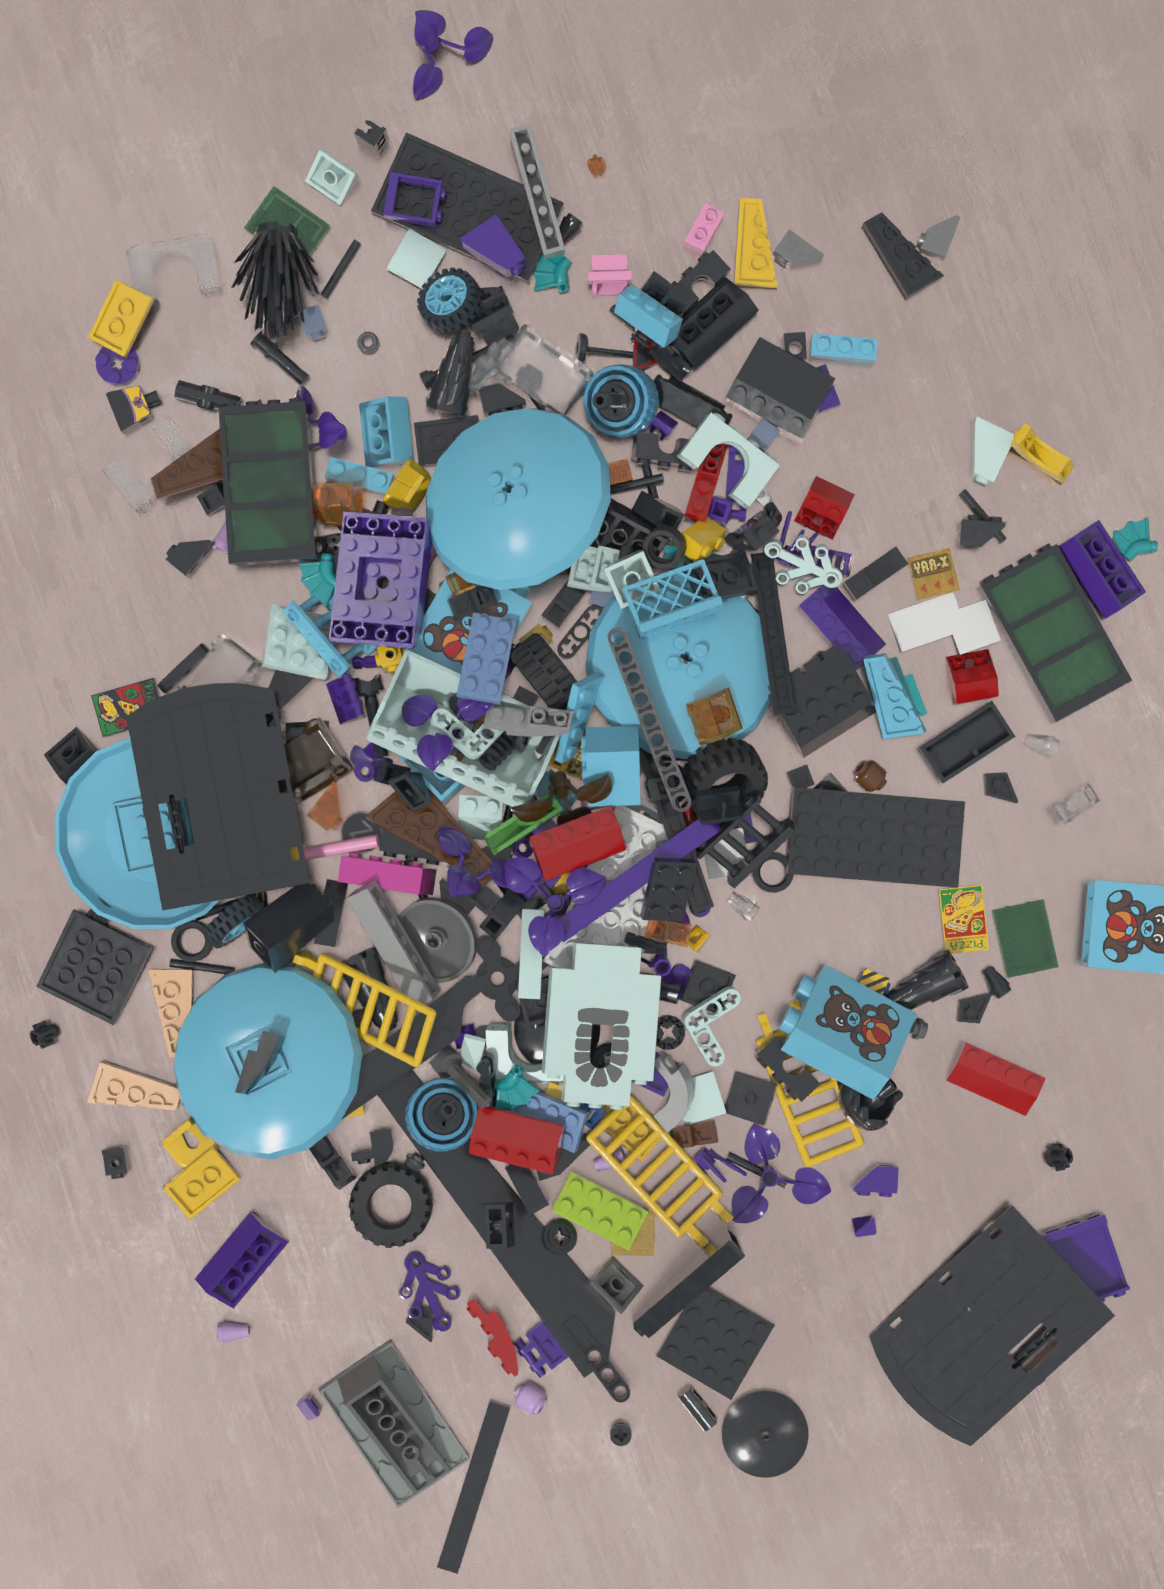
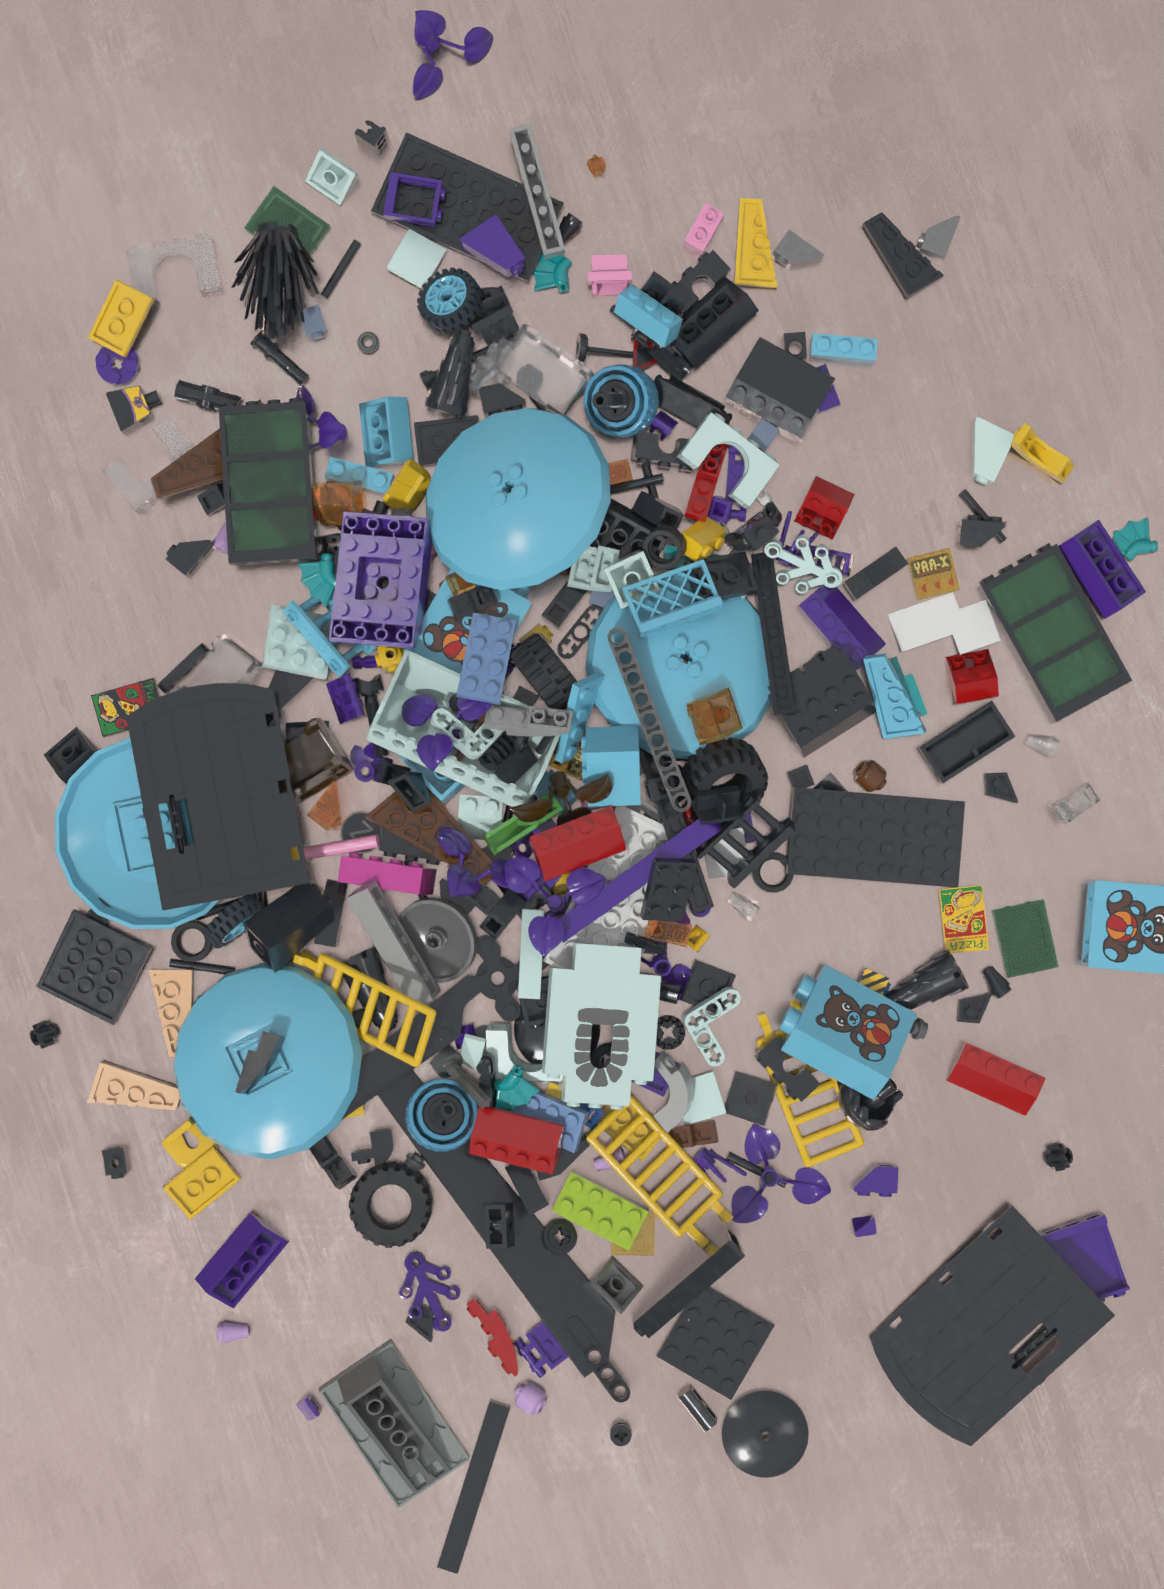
none -> black slope [494,745,538,784]

